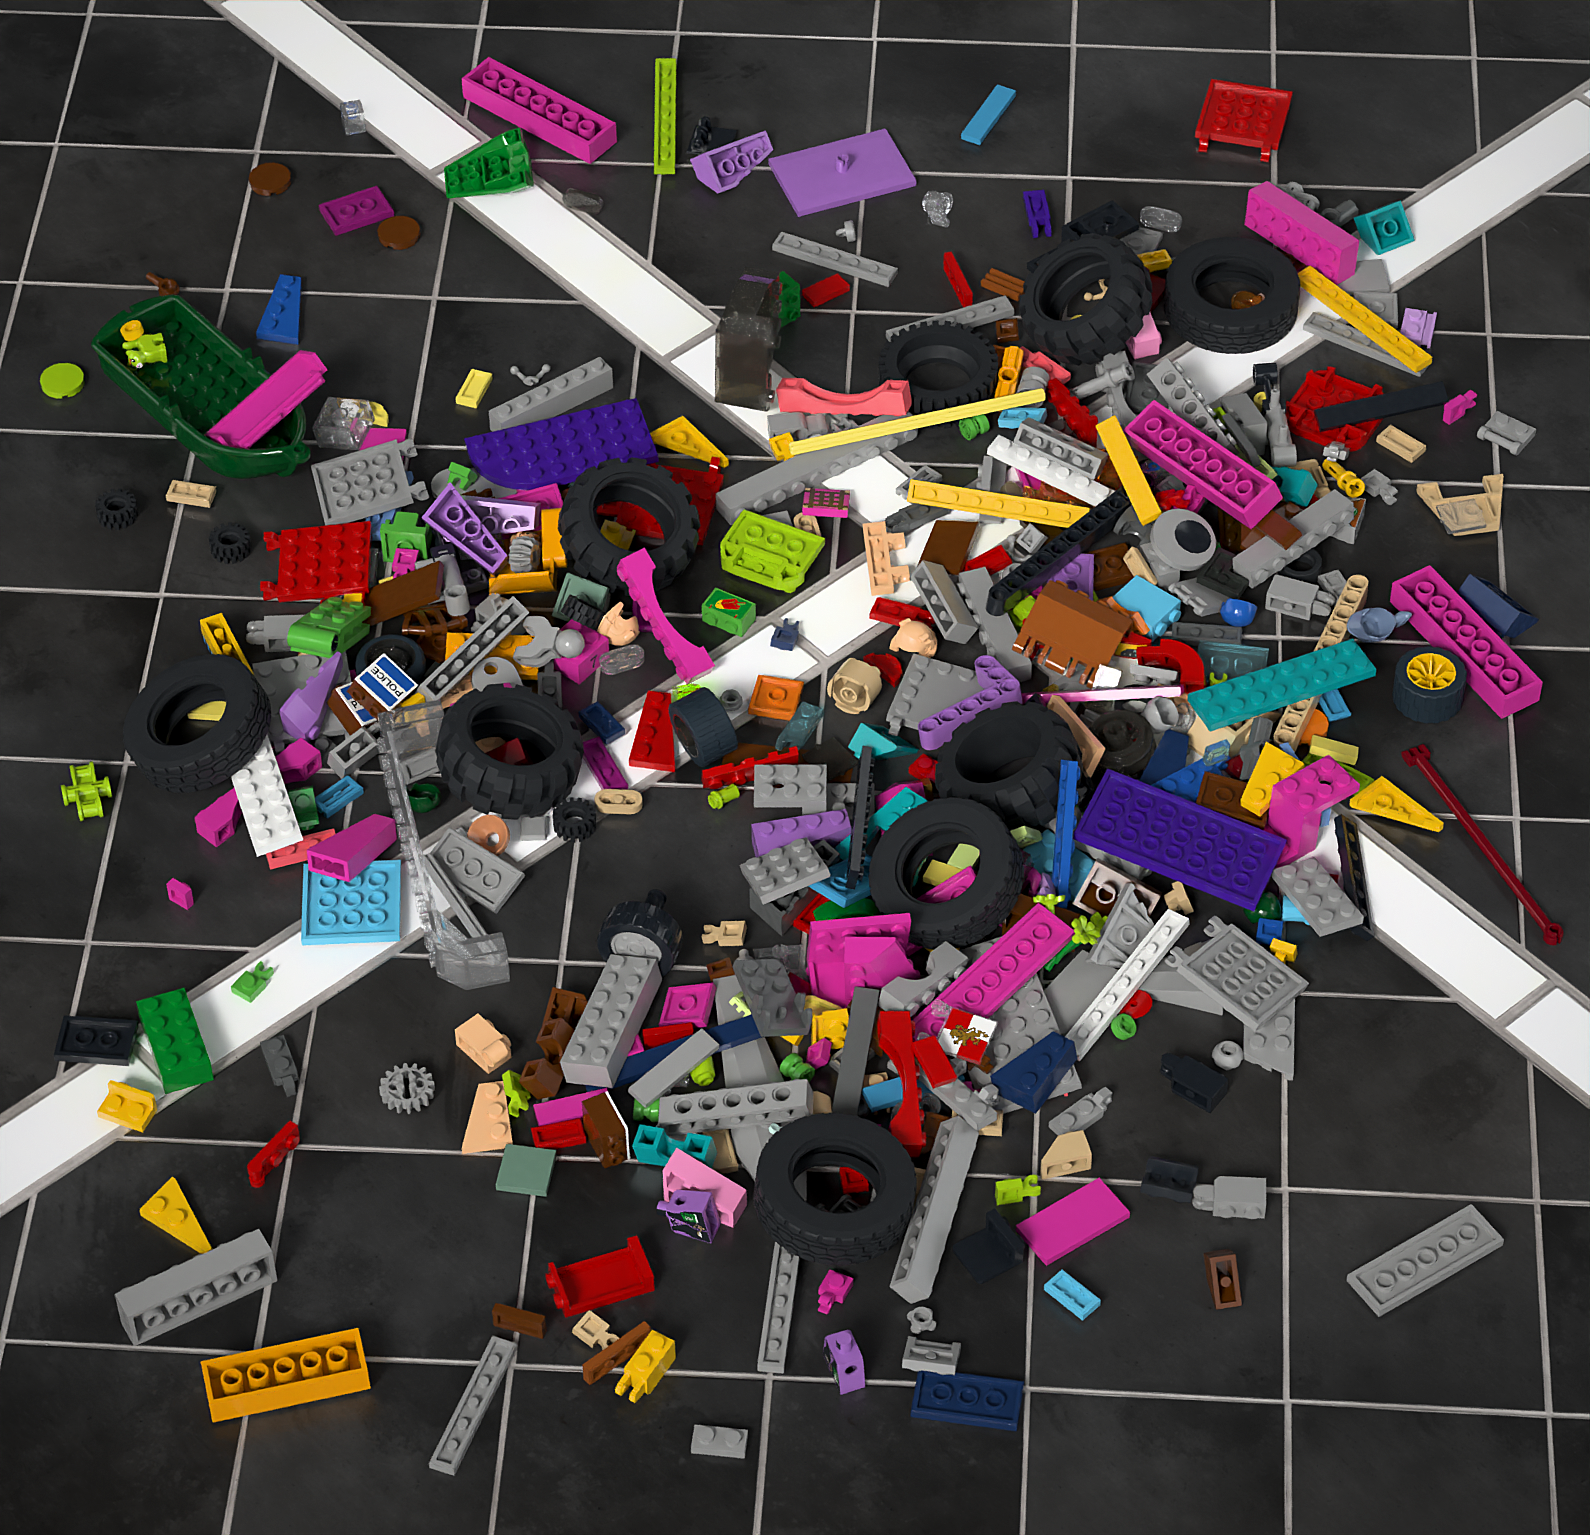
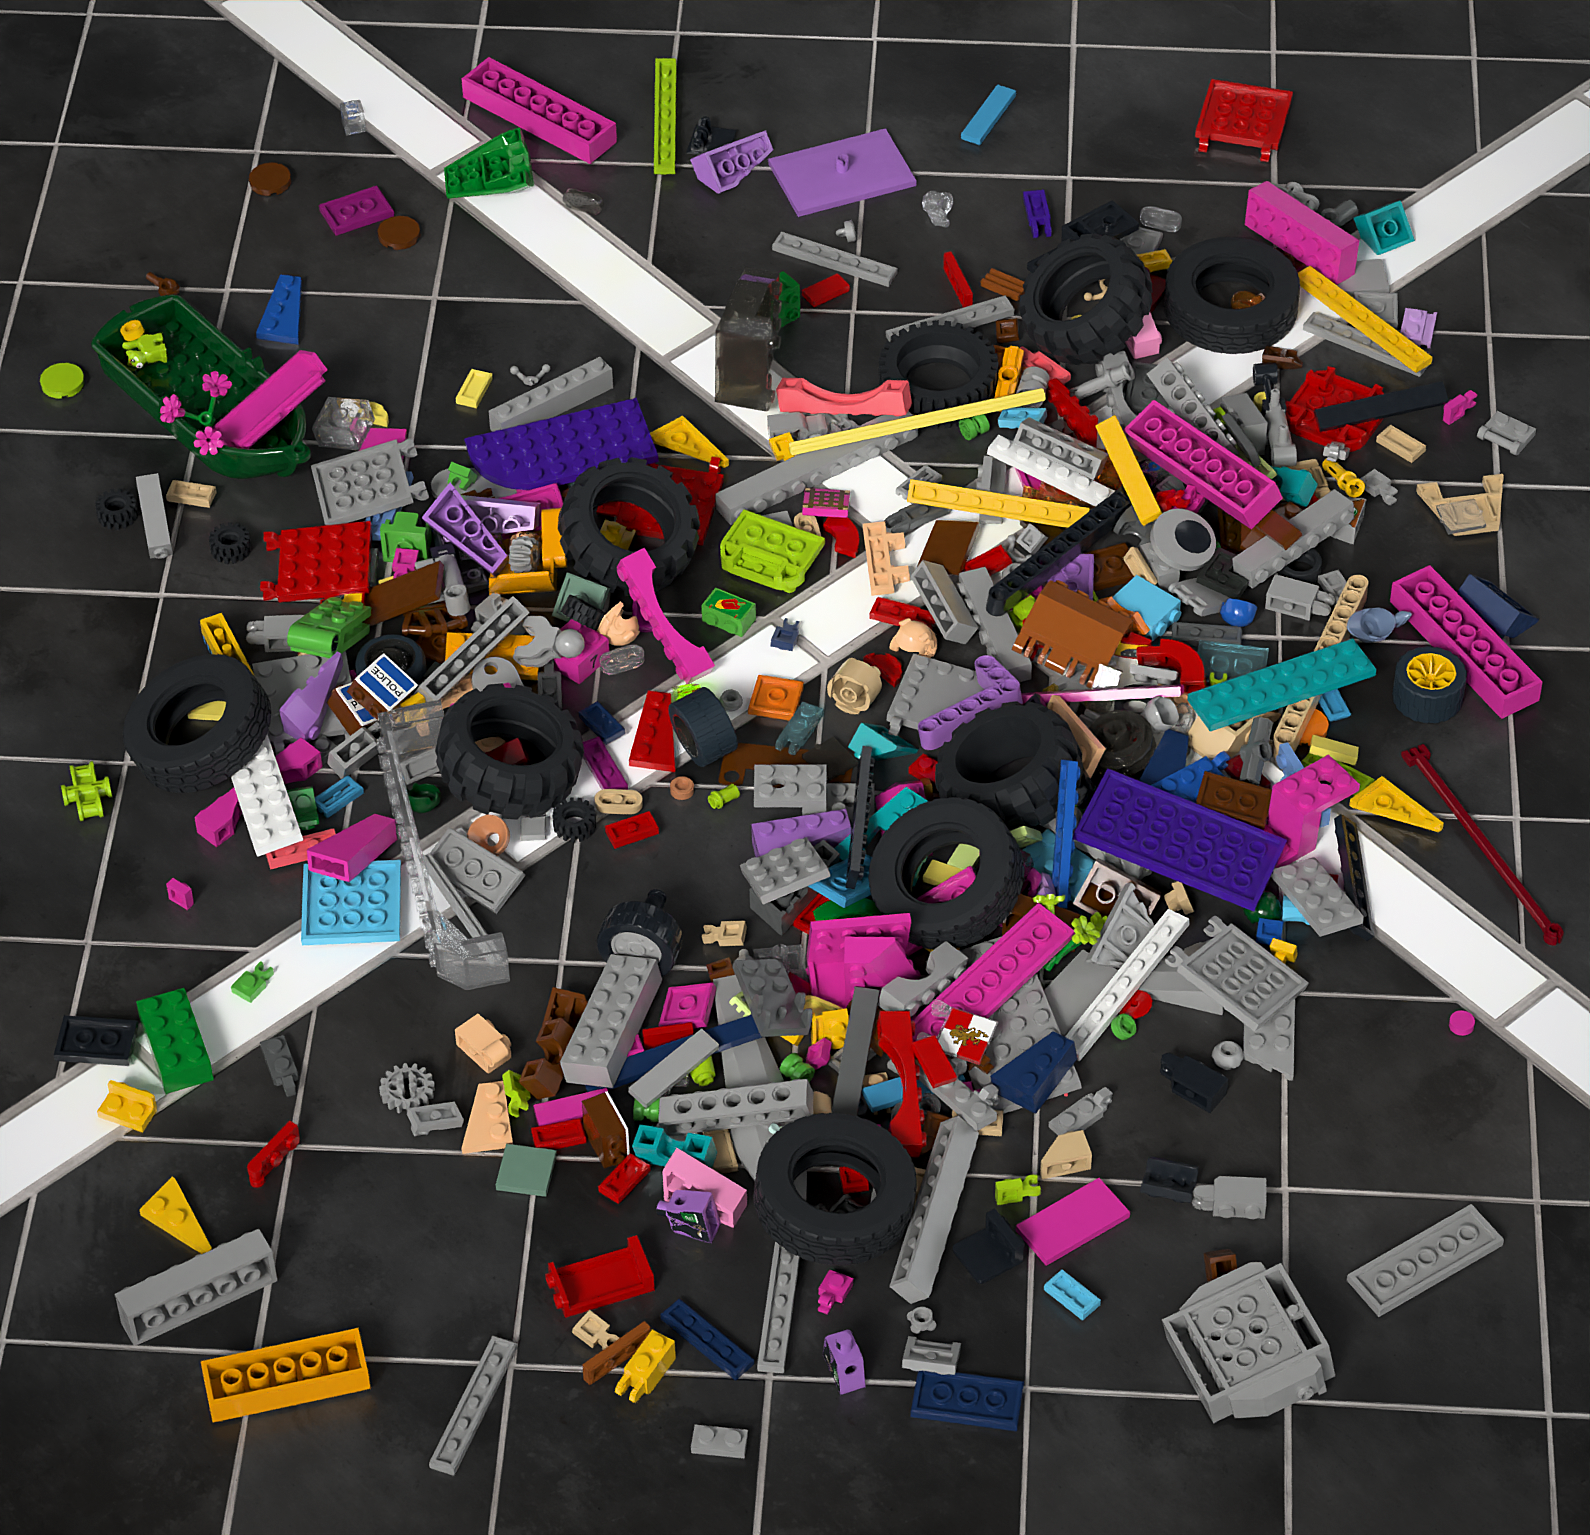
reddish brown tile [492,1303,547,1339] -> none
red wing [701,746,799,789] -> none
dark tan tile [1000,481,1023,497] -> none
clear light blue tile [1202,739,1231,767] -> none
yellow wing [1241,742,1305,817] -> none
none -> light grey slope [136,473,173,559]
none -> dark pink plant [160,371,232,455]
none -> light grey hinge [407,1102,464,1136]
none -> red plate [598,1153,651,1204]
none -> red plate [605,811,659,849]
none -> dark blue tile [661,1299,754,1381]
none -> nougat tile [670,776,694,800]
none -> red tile [823,517,859,558]
none -> light grey piece [1162,1262,1335,1423]
none -> reddish brown slope [1262,346,1303,369]
none -> dark pink tile [1449,1010,1475,1036]

